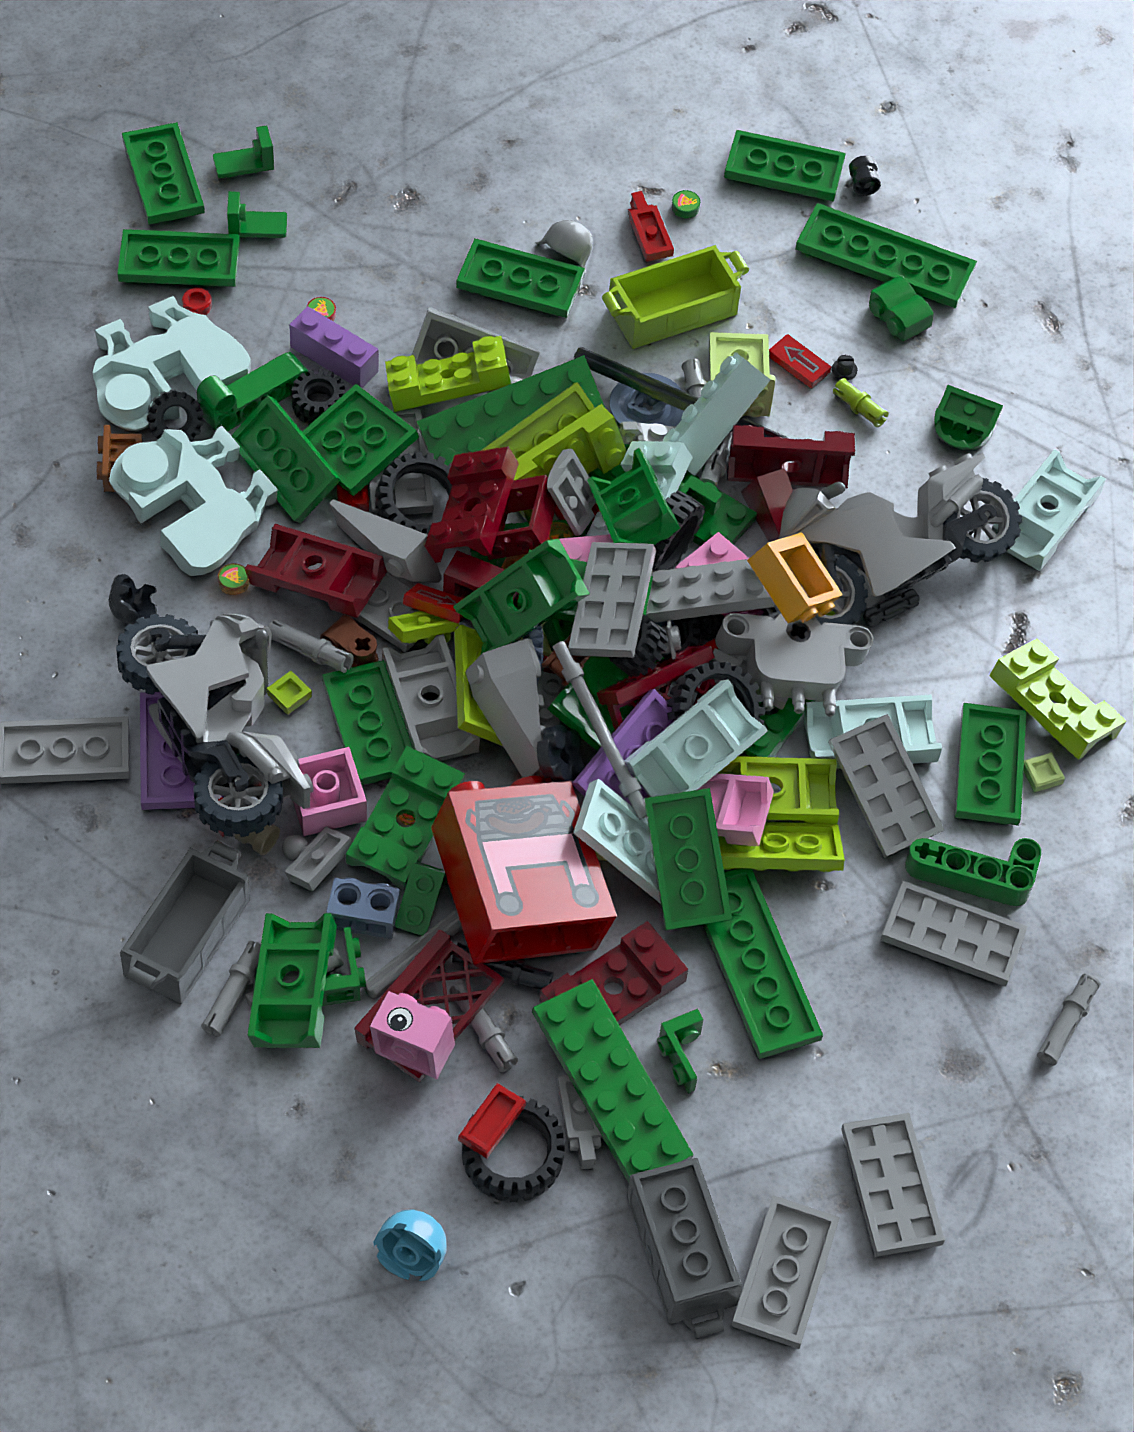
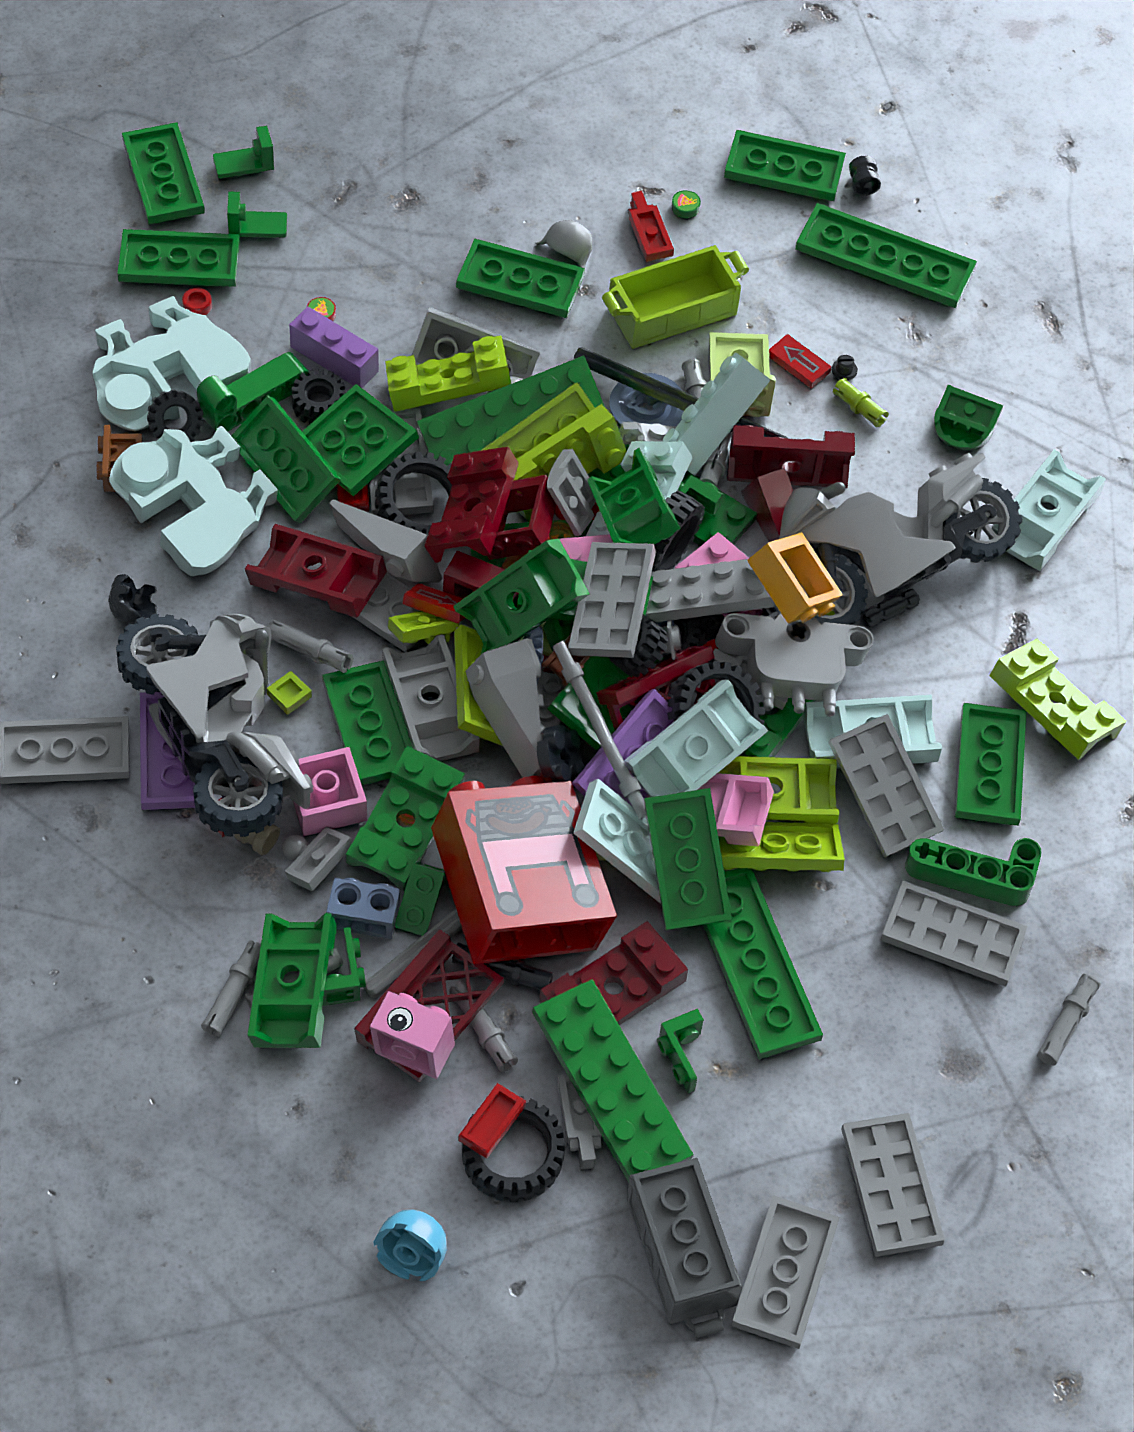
dark grey container [120,840,250,1004] -> none
tile [218,563,249,595] -> none
copper piece [320,615,379,667] -> none
green brick [869,276,934,341] -> none
yellowish green tile [1023,752,1065,793] -> none

